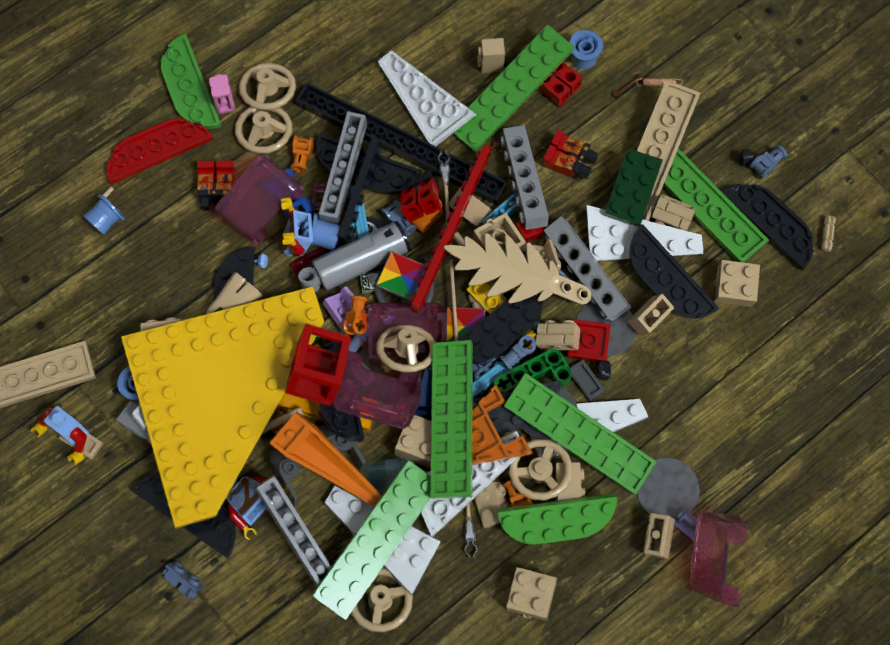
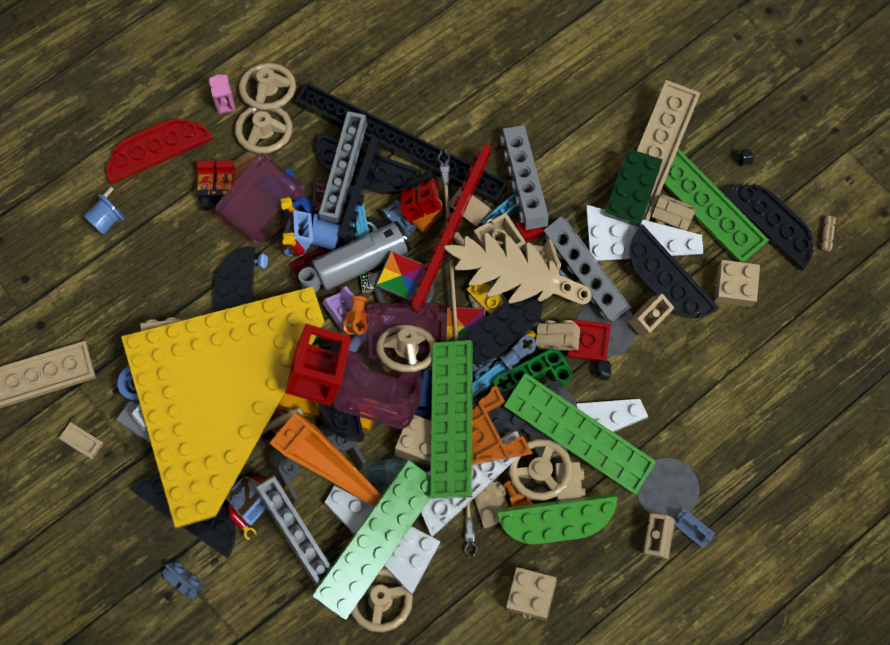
torso [31,406,89,465] -> none
bright green plate [161,34,222,129] -> none
tan piece [205,272,262,315] -> none
orange connector [291,135,314,173] -> none
white wing [378,51,477,146] -> none
bright green plate [453,25,575,153] -> none
tan brick [477,38,505,73] -> none
red hips [538,62,583,108] -> none
hips [542,130,599,180] -> none
medium blue piece [569,30,603,69] -> none
dark grey tile [570,359,606,402] -> none
reddish brown hinge [612,74,643,98] -> none
light nougat piece [636,78,683,86] -> none
clear pink windscreen [690,512,748,607] -> none
sand blue connector [749,145,787,180] -> none

